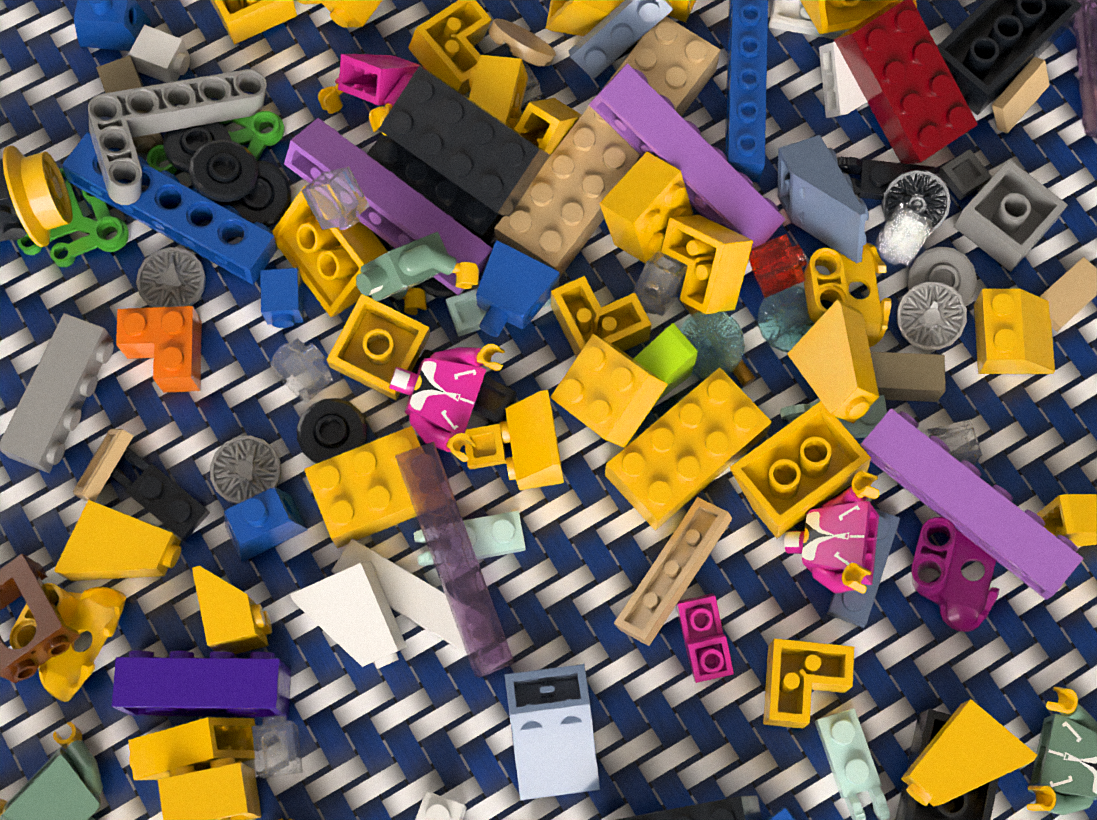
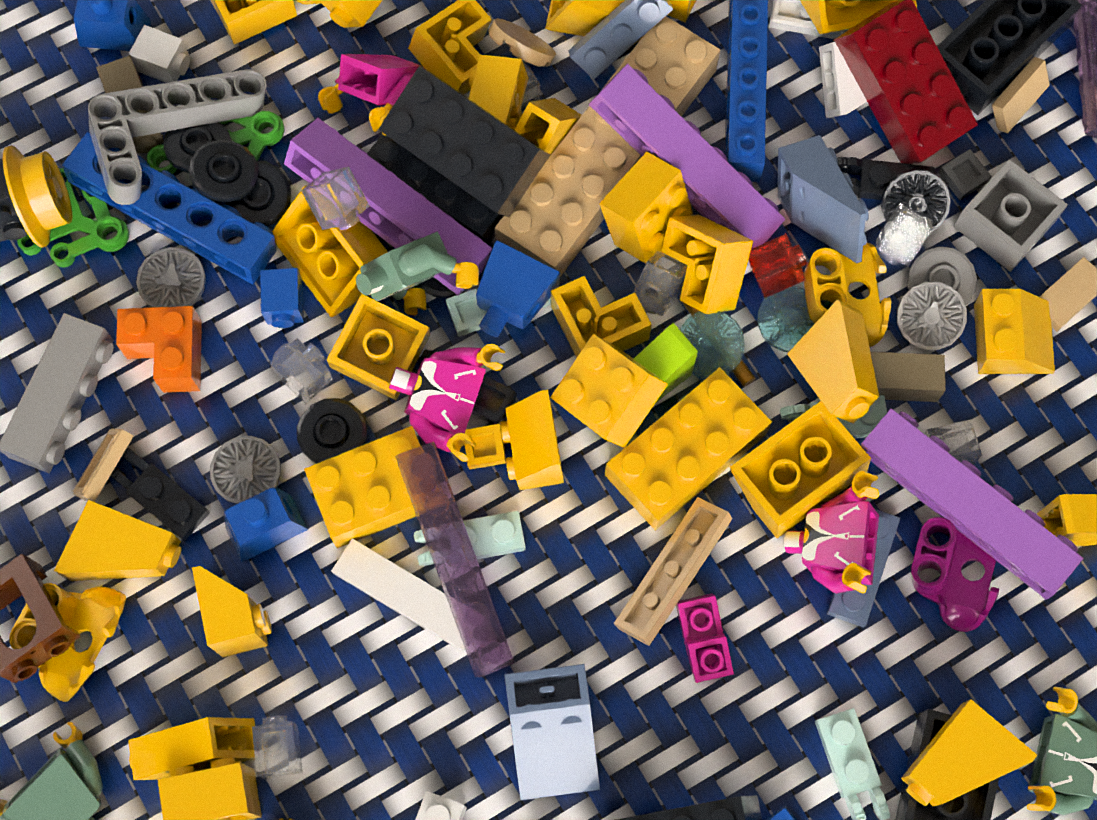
dark purple brick [111,650,291,718] -> none
white slope [290,561,407,669] -> none
yellow brick [763,638,855,729] -> none

